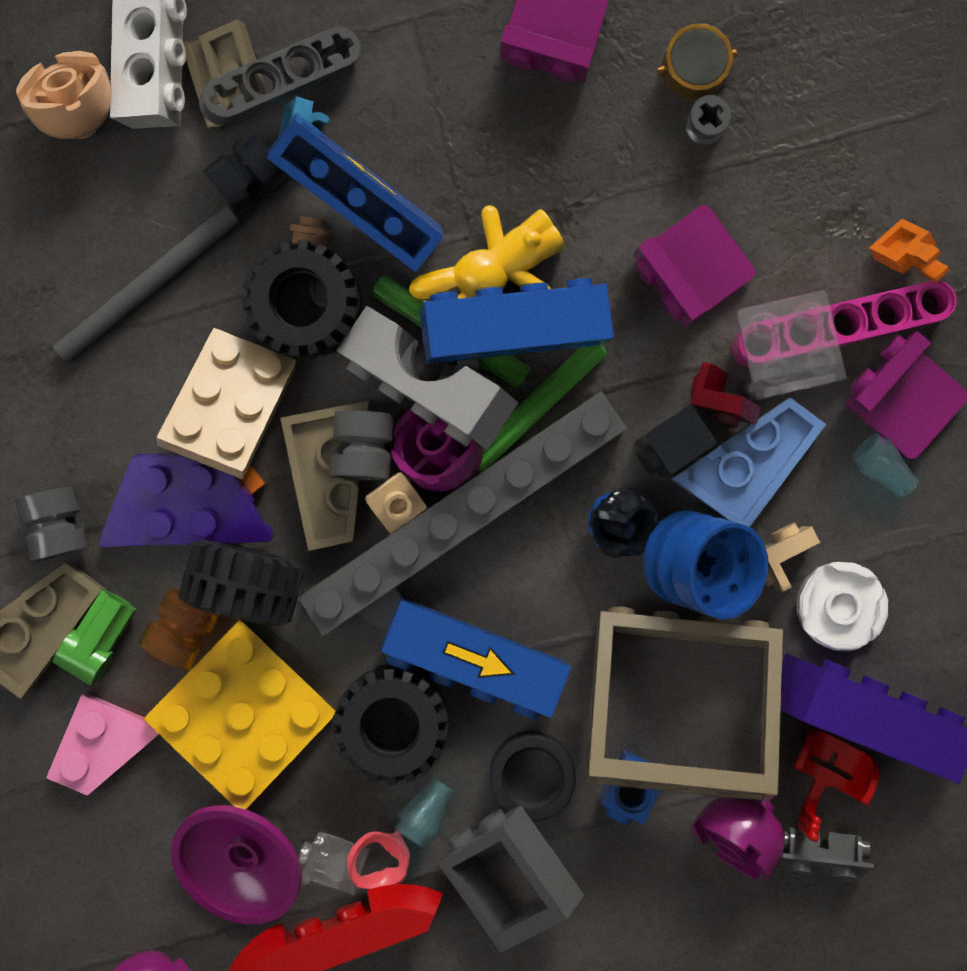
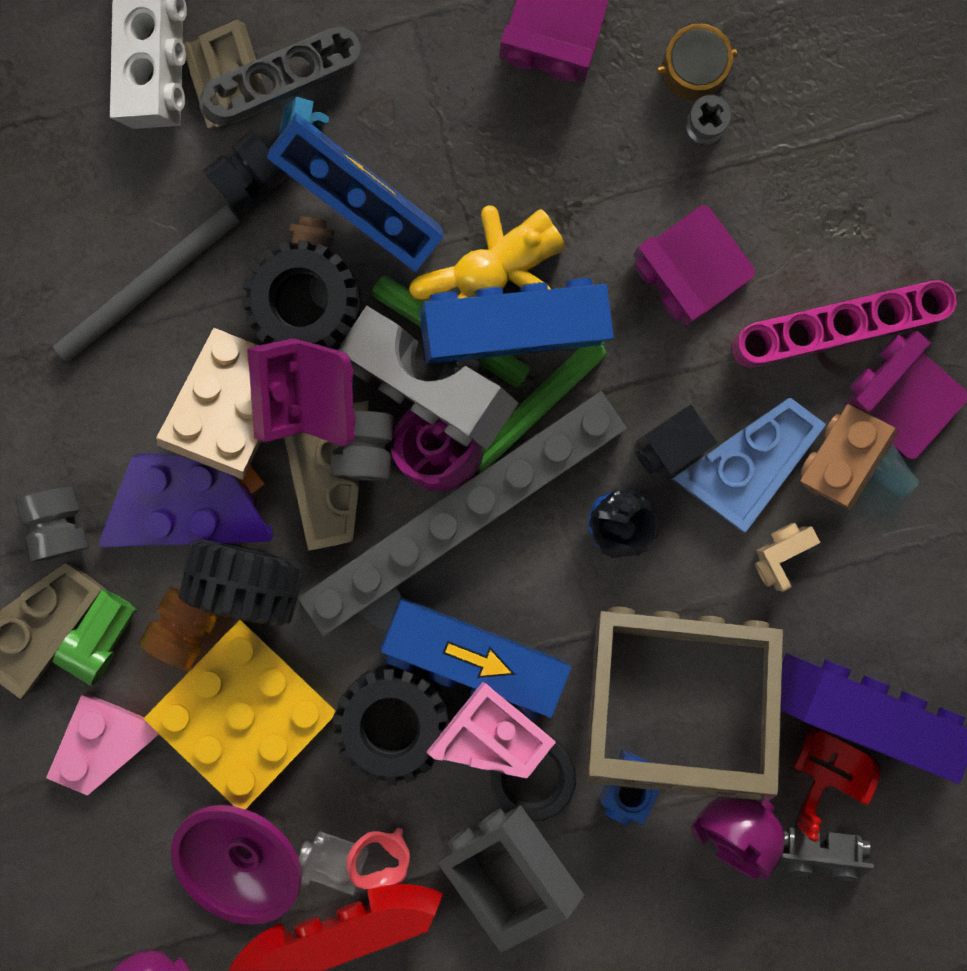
light nougat cylinder [16,51,111,139] -> none
tan bracket [365,472,428,534] -> none
clear light blue cone [394,777,455,848] -> none
blue wheel [644,510,768,620] -> none
dark red bracket [690,362,761,428] -> none
clear bracket [736,290,847,402] -> none
white tile [796,562,888,651] -> none
orange plate [869,219,950,283] -> none
none -> magenta bracket [247,338,356,446]
none -> bright pink wing [427,682,556,778]
none -> medium nougat bracket [800,404,898,511]

